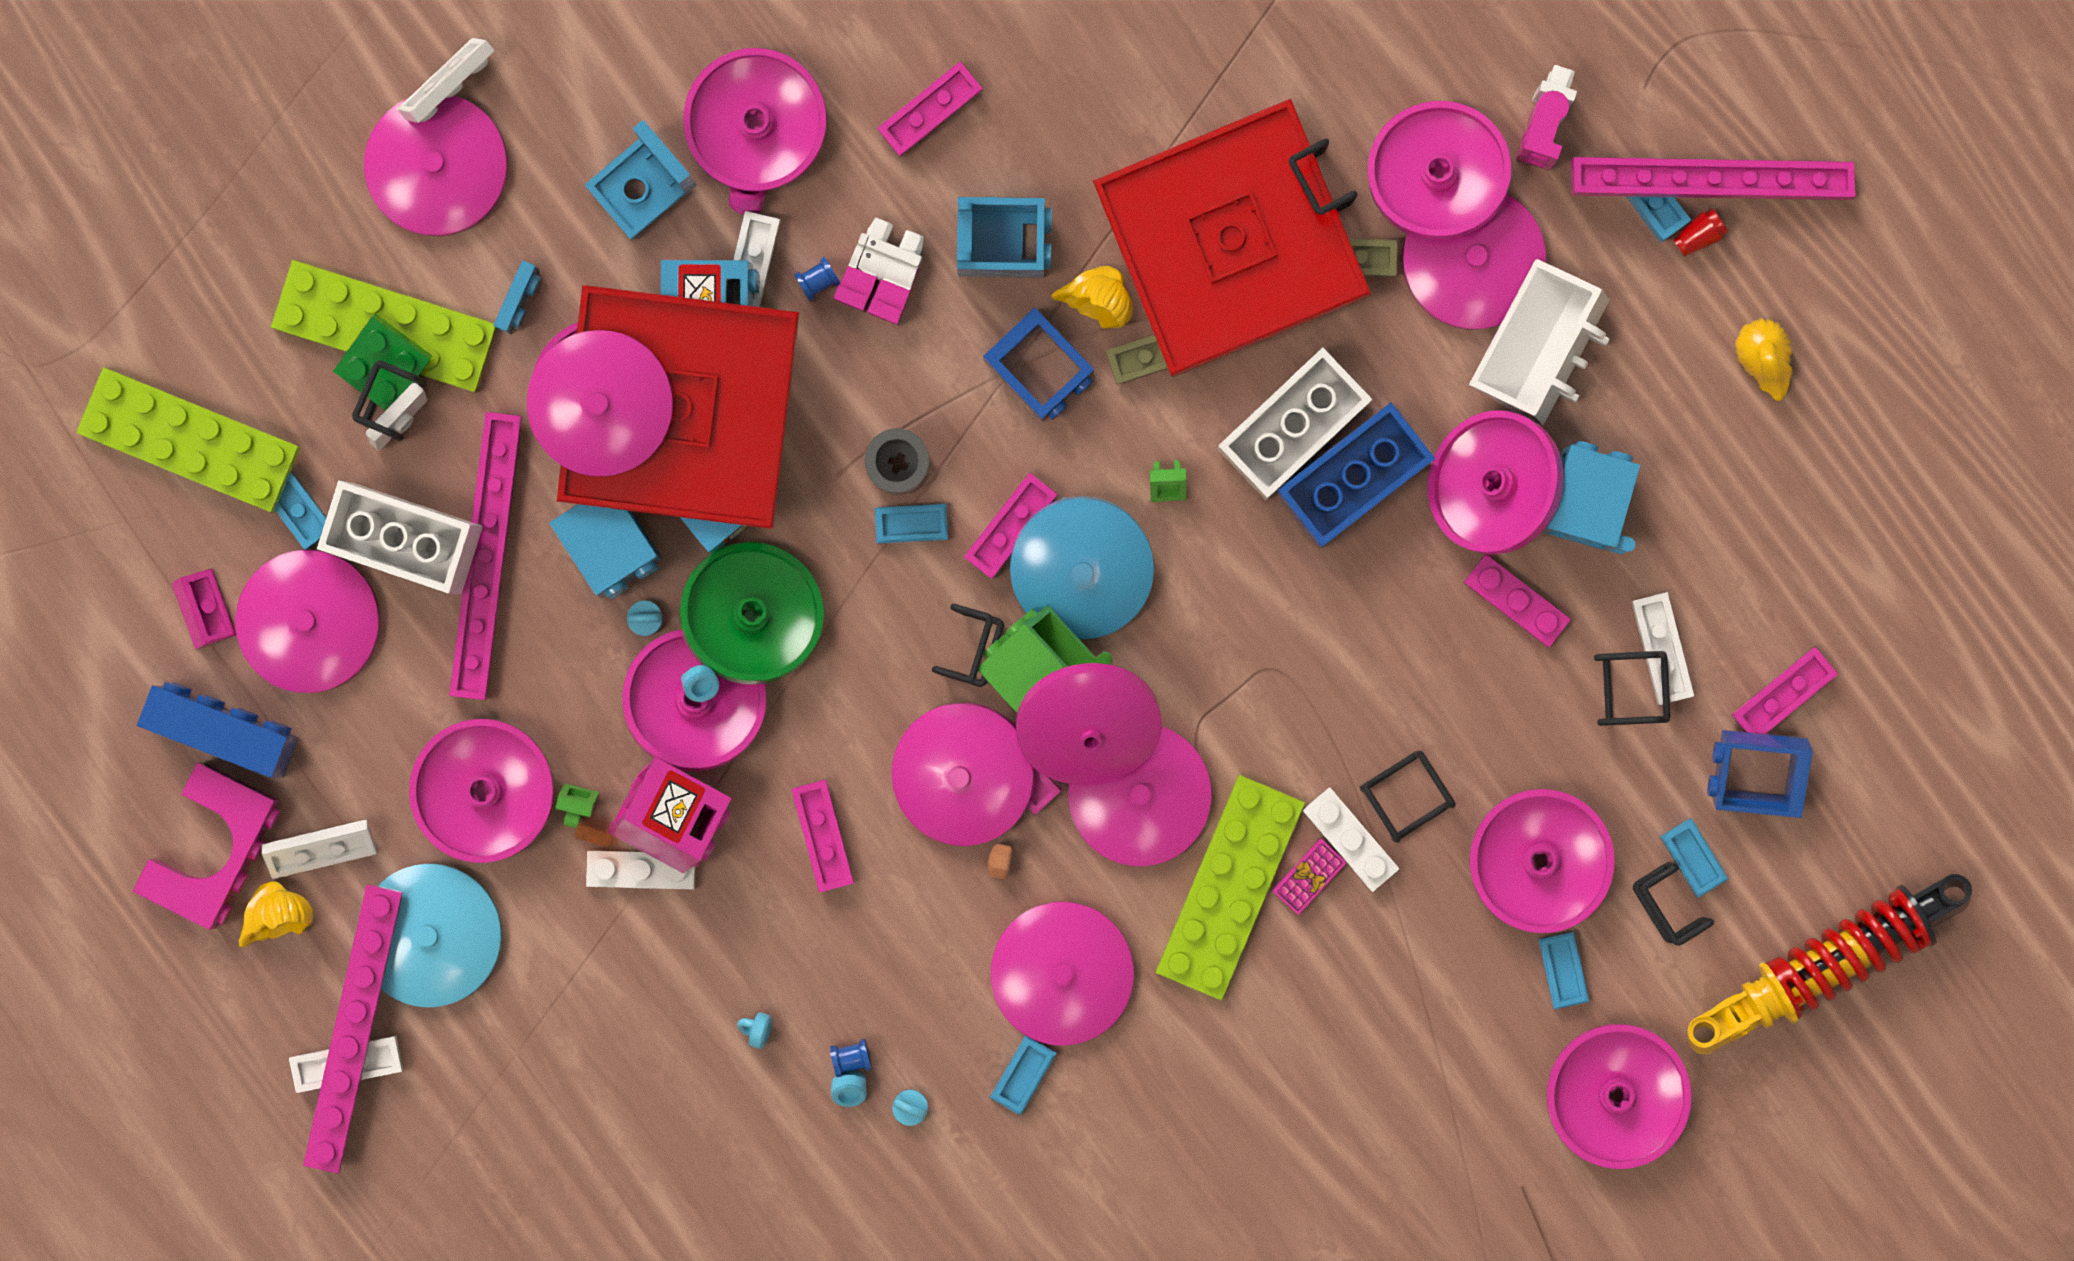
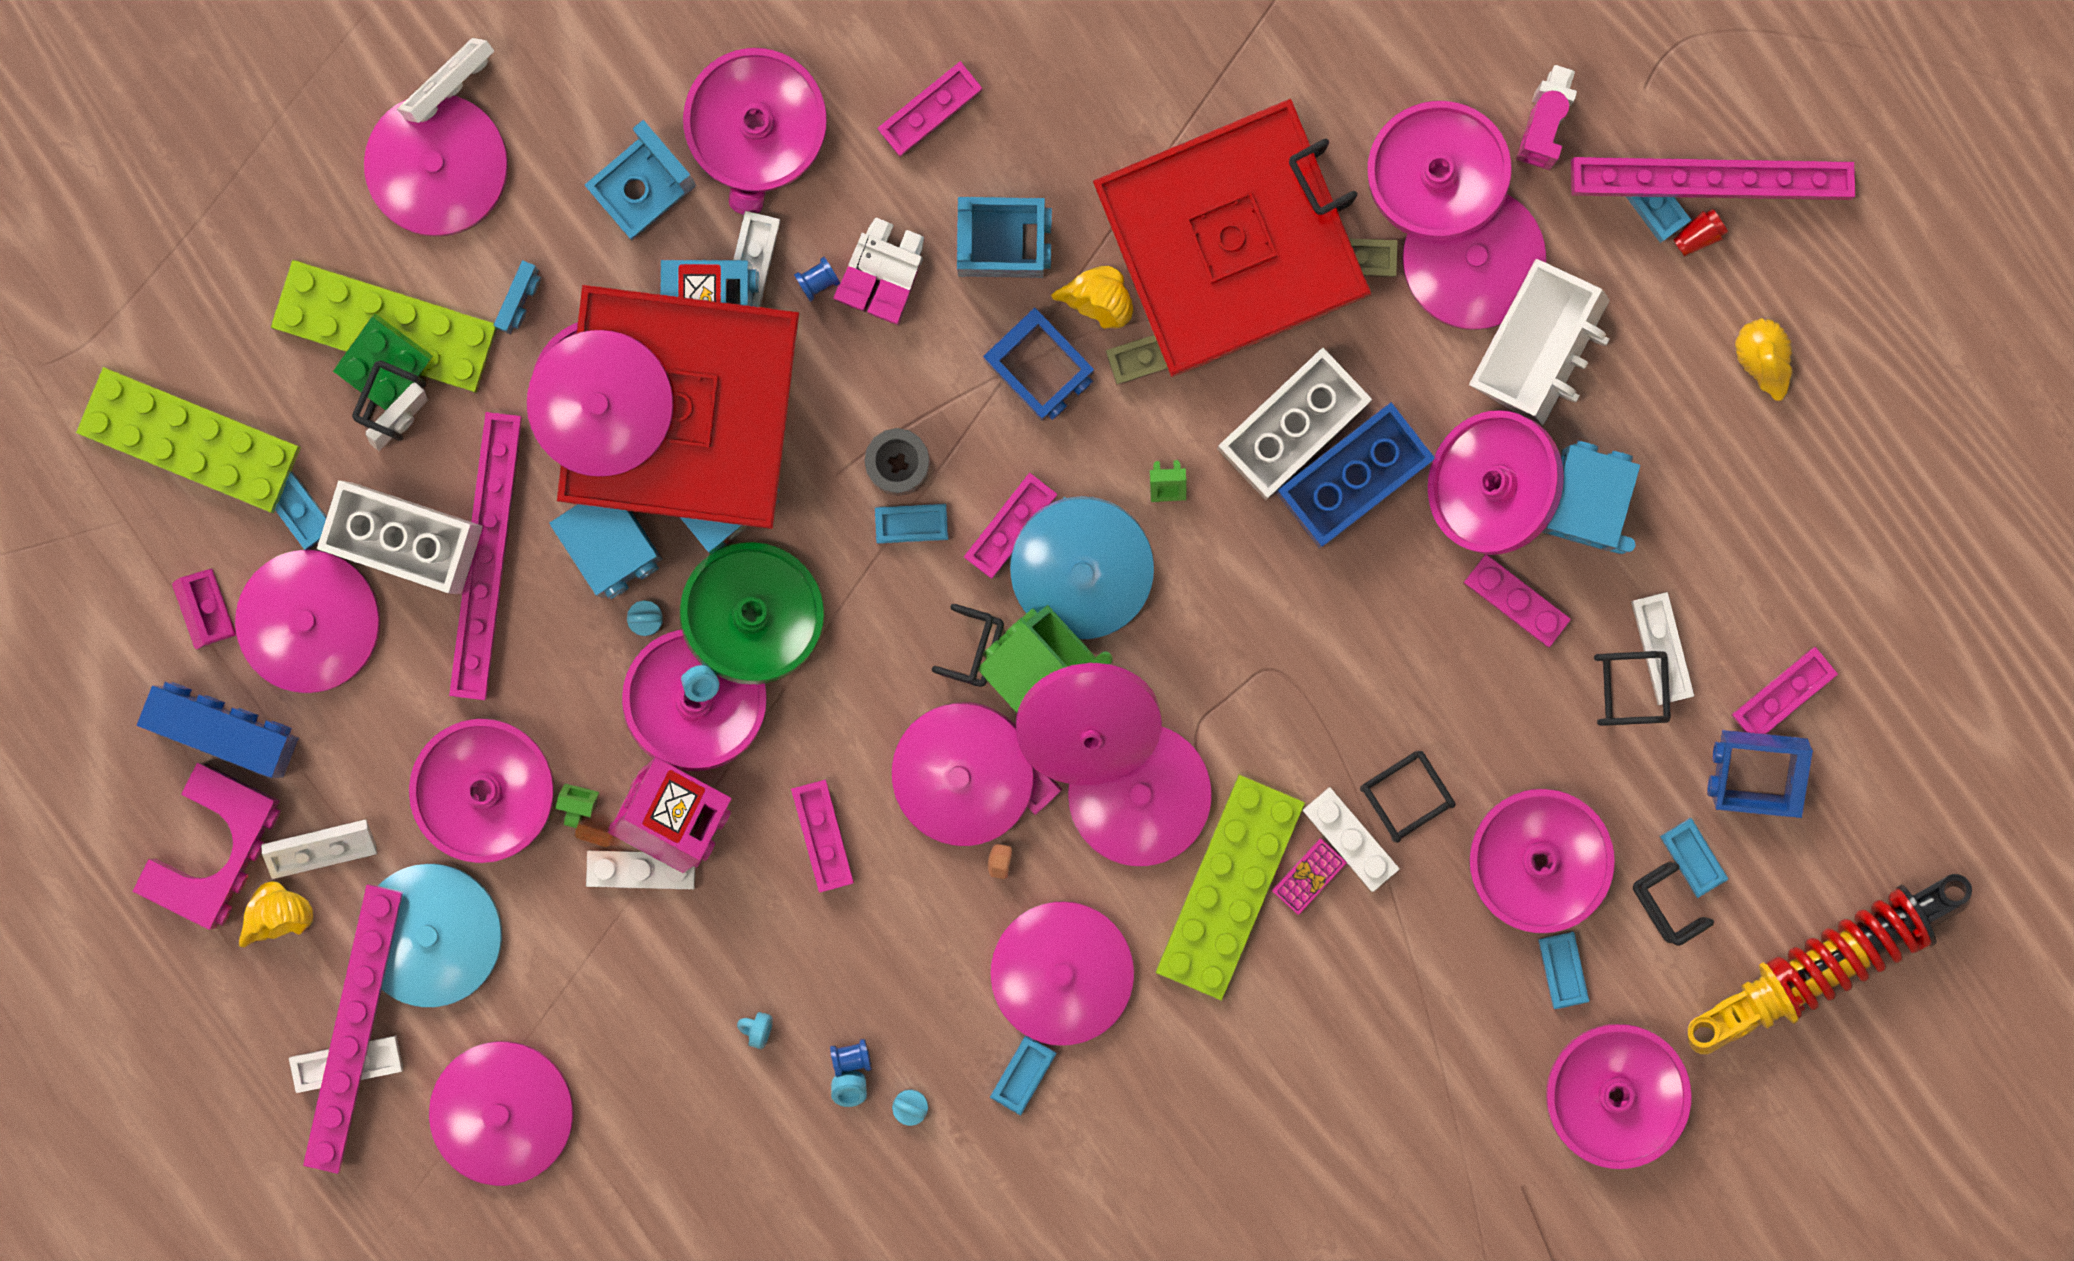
none -> dark pink dish [429,1041,574,1186]

